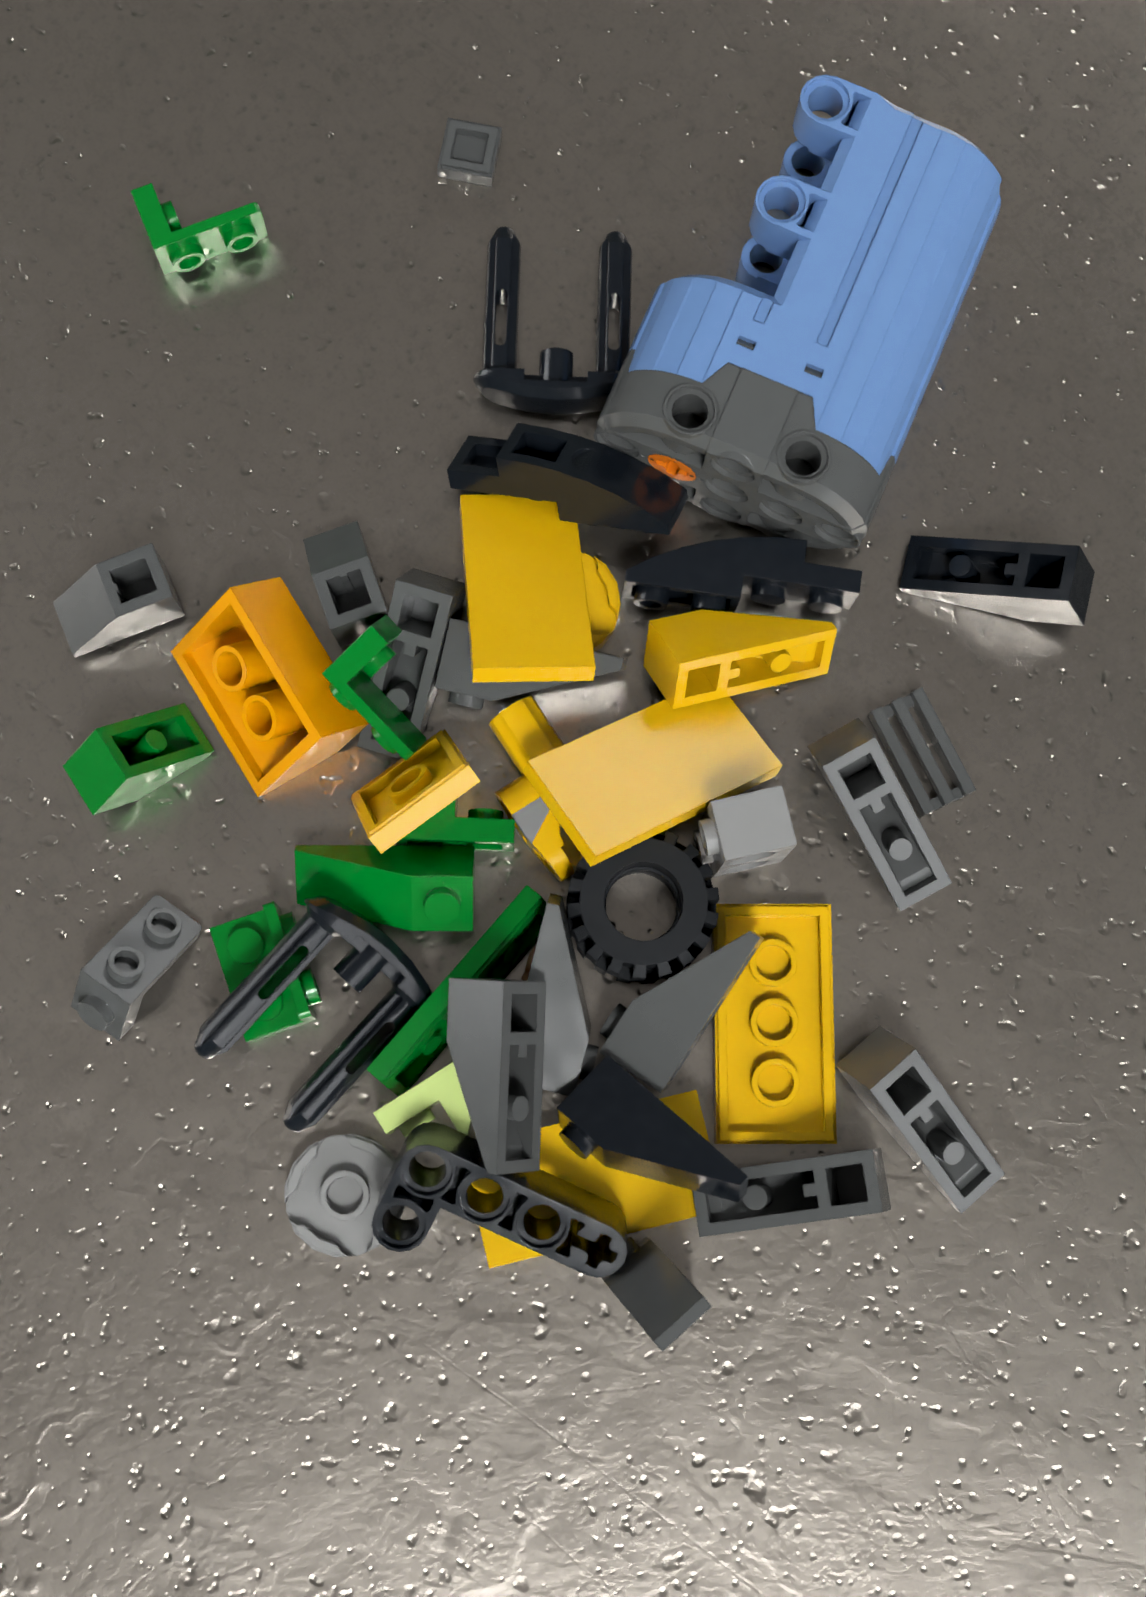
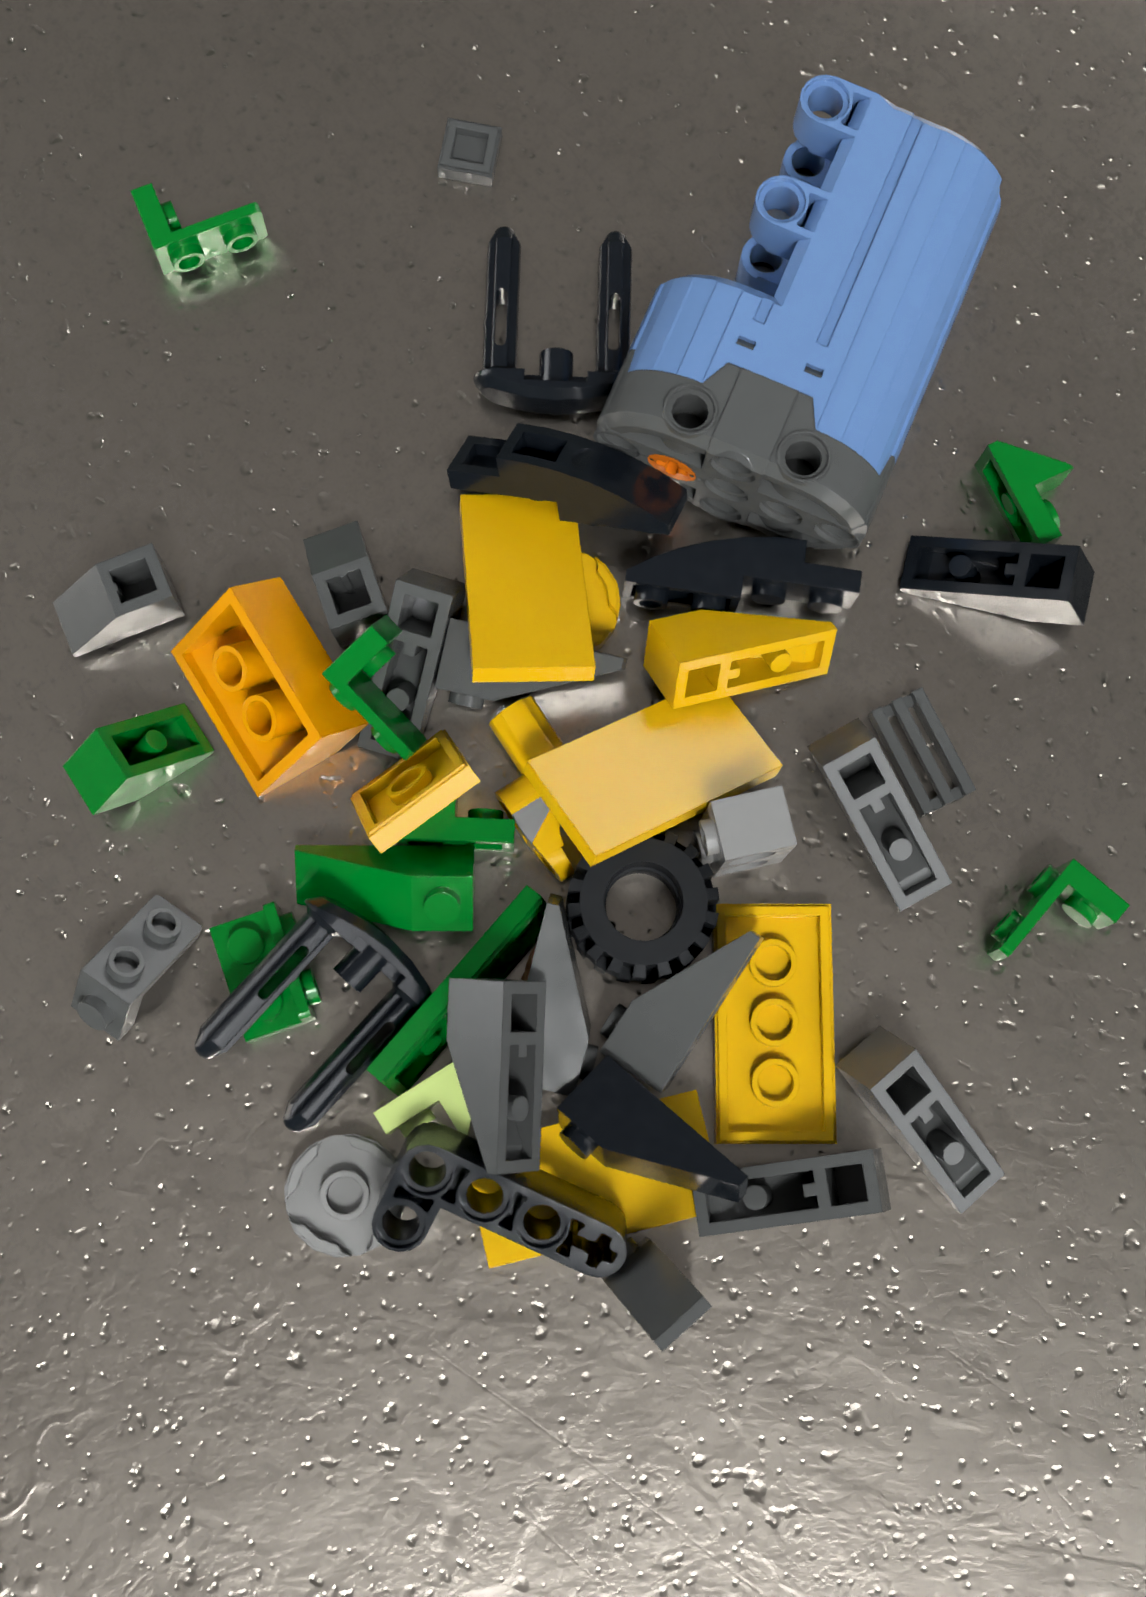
none -> green slope [975,440,1074,544]
none -> green bracket [987,859,1130,962]

